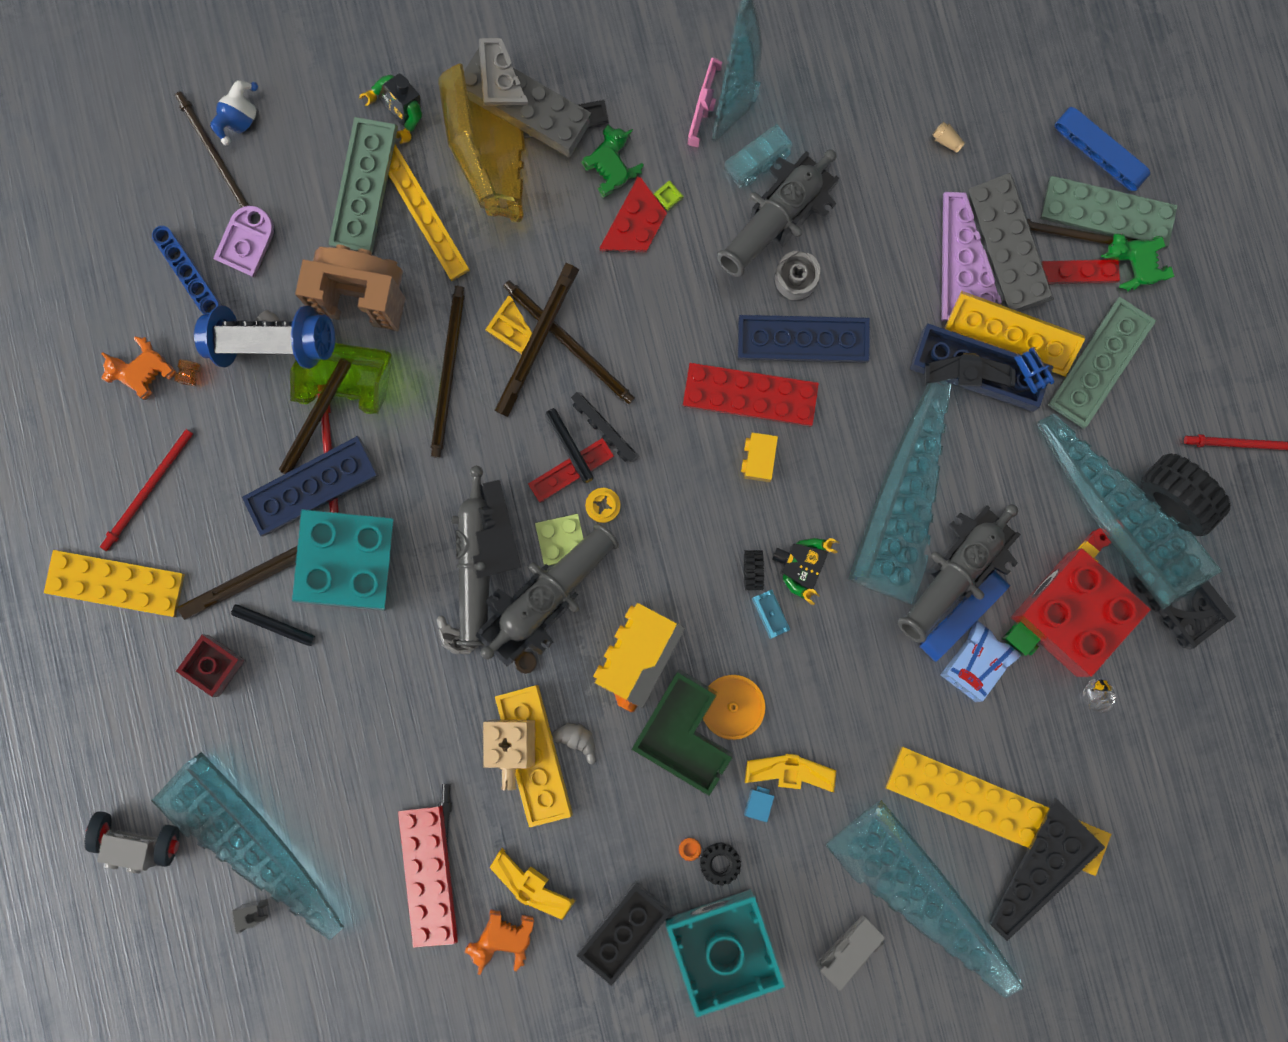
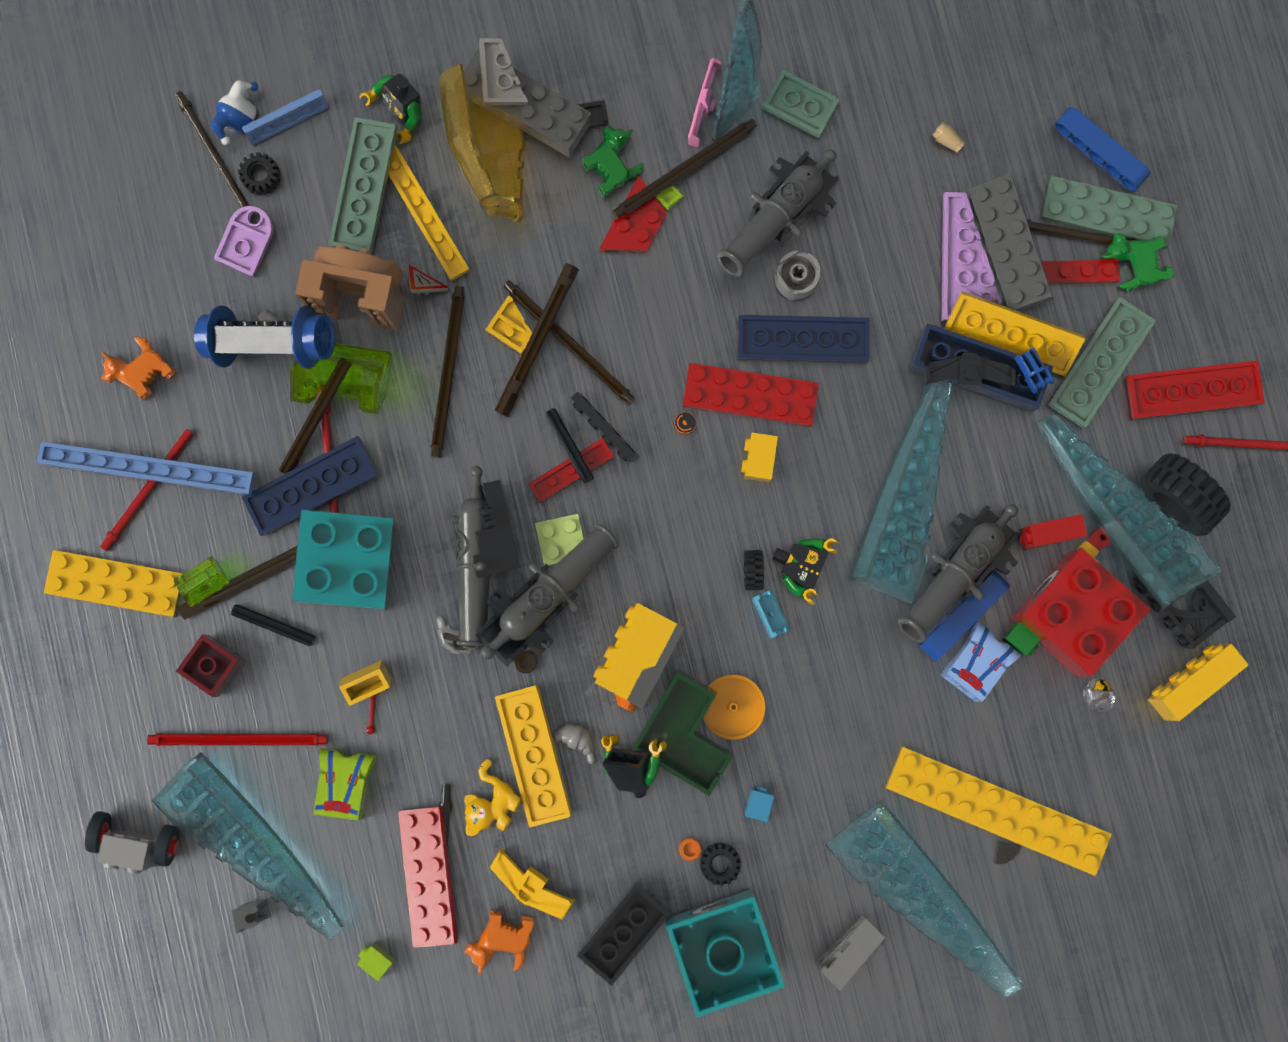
blue beam [152,226,222,314] -> none
clear orange wheel [174,359,201,386] -> none
tan brick [483,719,535,790] -> none
yellow gear [585,488,620,523] -> none
clear light blue brick [724,124,793,188] -> none
yellow plate [744,754,836,793] -> none
black wing [990,797,1106,941] -> none
none -> medium blue plate [37,441,255,495]
none -> red piece [147,733,328,746]
none -> clear neon green brick [173,556,229,607]
none -> black tyre [238,152,281,195]
none -> medium blue plate [242,89,329,145]
none -> lime piece [313,748,377,820]
none -> yellow piece [339,660,392,706]
none -> lime brick [357,943,396,981]
none -> red hinge [366,693,378,735]
none -> piece [407,265,449,296]
none -> yellow animal [464,759,522,836]
none -> black torso [601,734,667,798]
none -> dark brown piece [612,119,757,219]
none -> black tile [674,412,696,434]
none -> sand green plate [762,70,840,138]
none -> clear smoke tile [994,841,1022,864]
none -> red brick [1018,514,1088,551]
none -> red plate [1126,360,1265,420]
none -> yellow brick [1148,643,1249,721]

